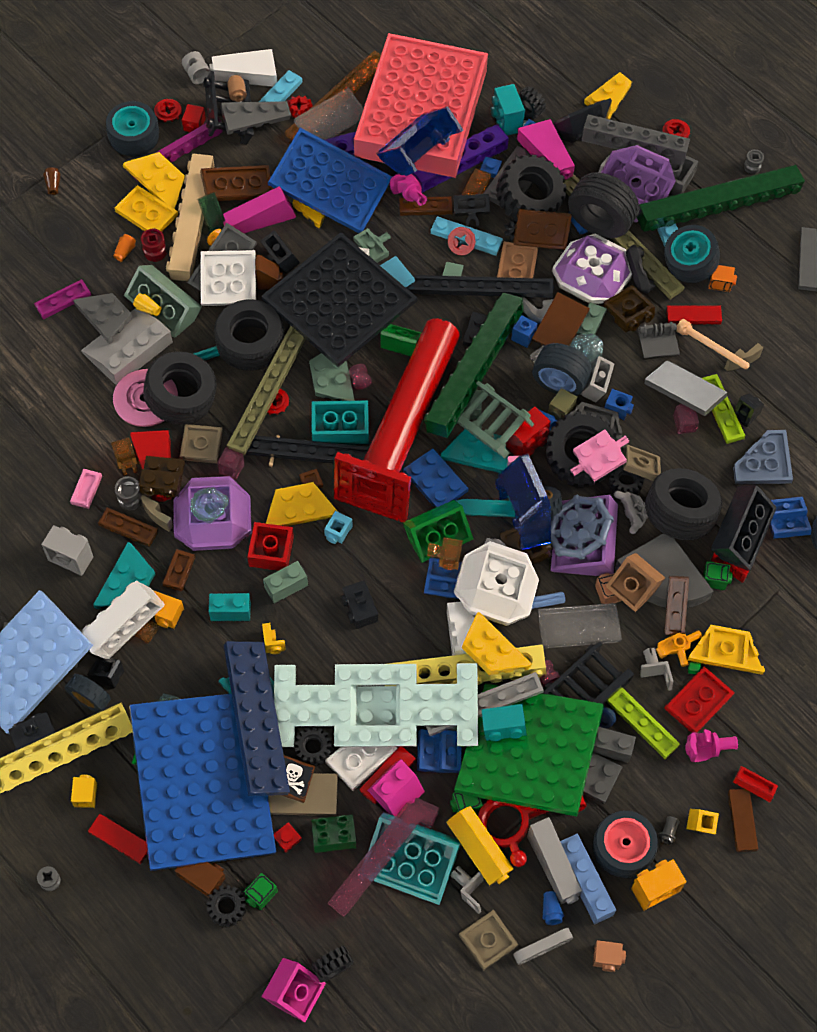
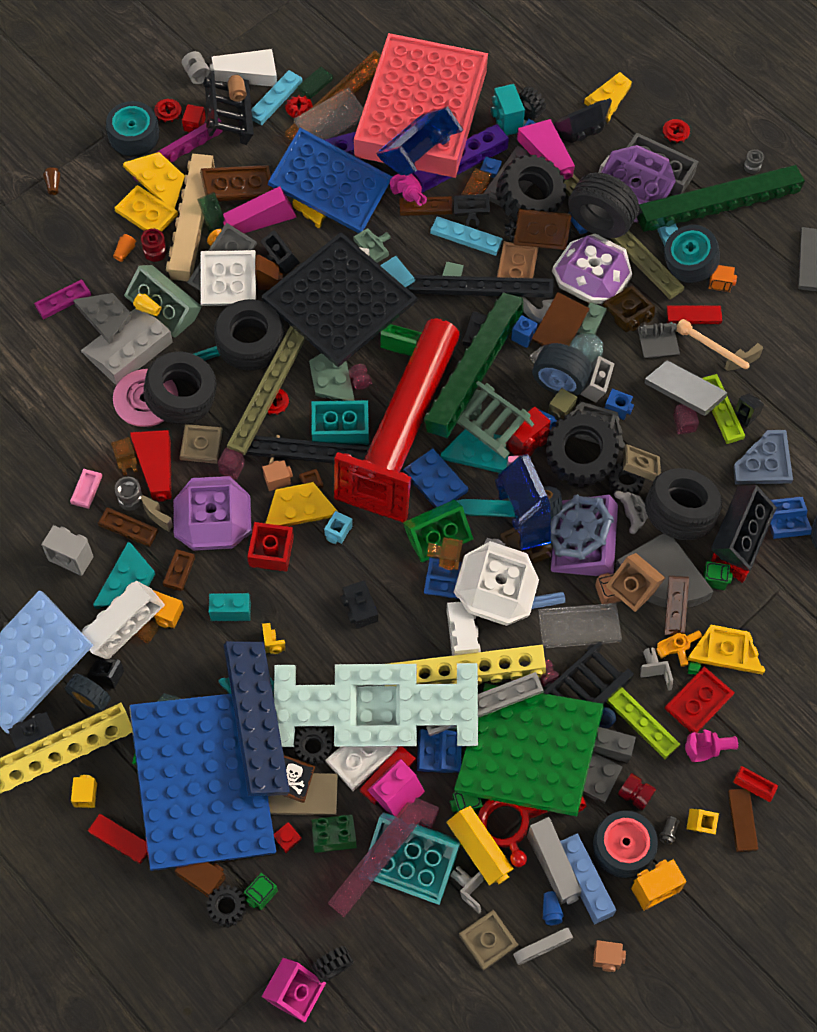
dark grey wheel [37,866,61,891] -> none
dark brown plate [139,456,185,498] -> none
clear light blue hair [190,487,229,524] -> none
dark grey wing [220,101,291,135] -> none
sand green brick [263,561,308,603] -> none
red gear [448,227,476,255] -> none
yellow wing [461,612,532,675] -> none
teal brick [482,704,527,741] -> none
bright pink plate [570,430,629,482] -> none
dark grey brick [582,114,690,165] -> none
black piece [626,245,655,294] -> none
none -> nougat brick [262,460,293,491]
none -> clear green tile [298,67,333,99]
none -> dark red wheel [618,773,656,811]

